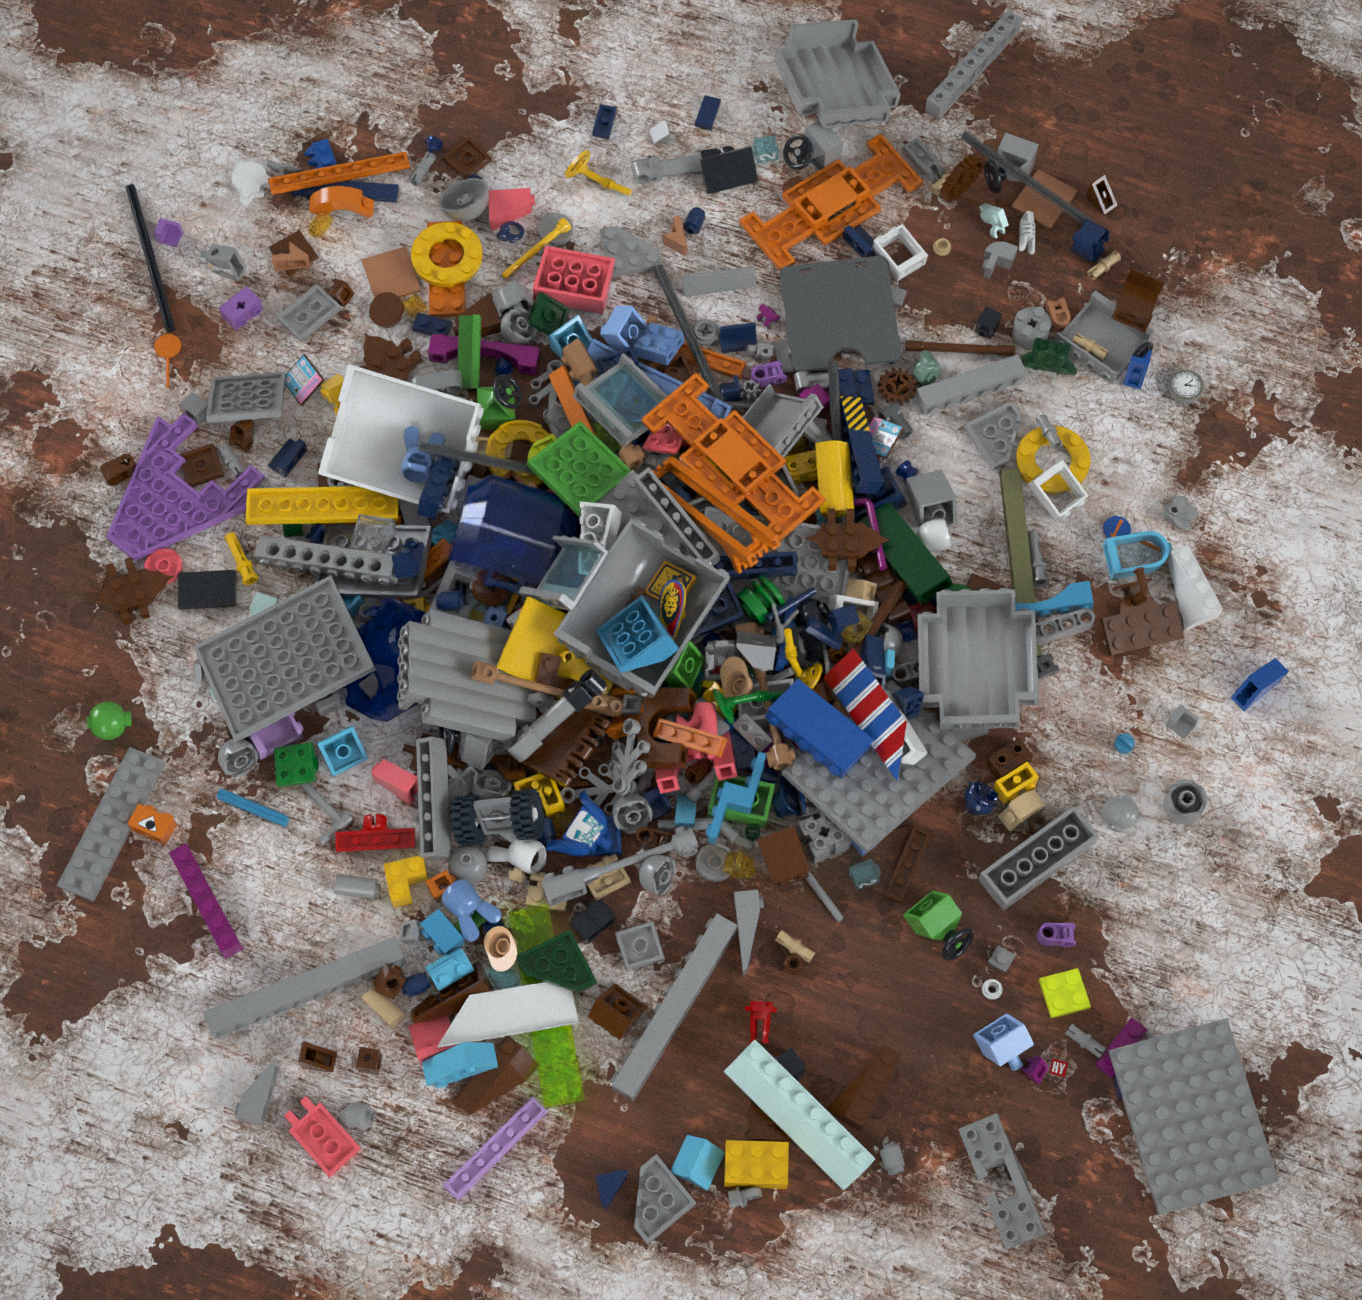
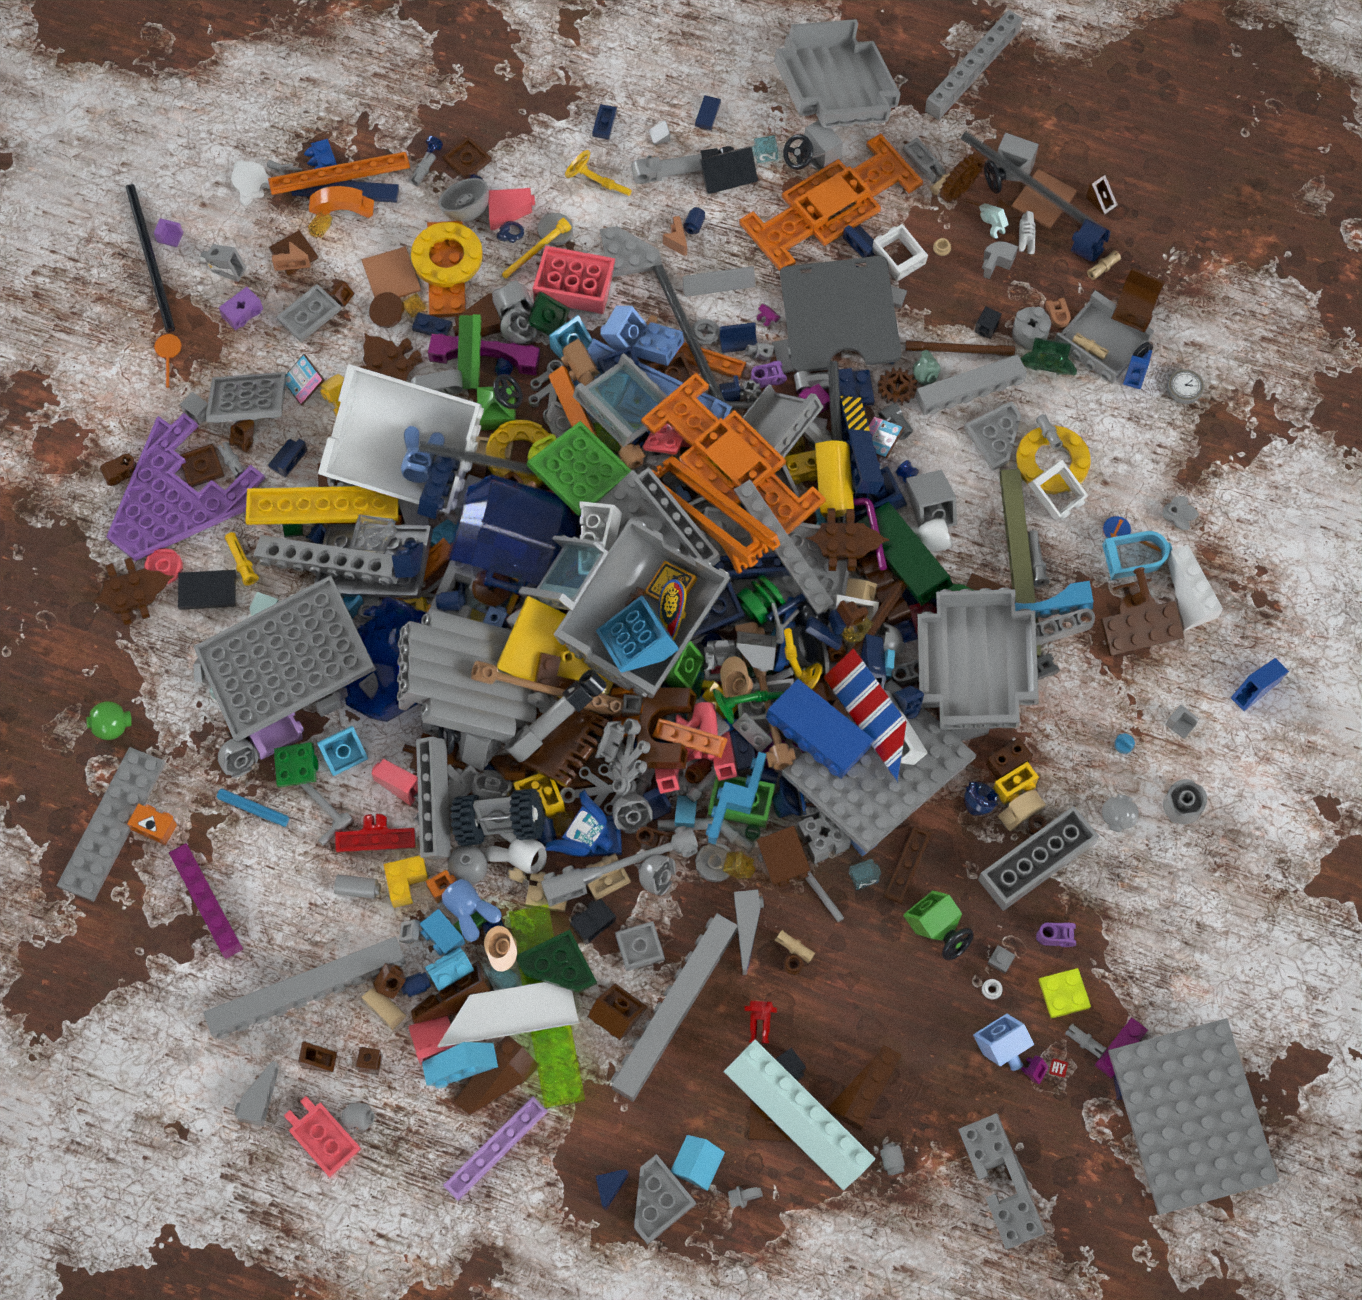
yellow brick [724,1140,789,1189] -> none
none -> light grey hinge [595,721,625,763]
none -> light grey plate [734,480,834,615]
none -> reddish brown panel [836,600,869,629]

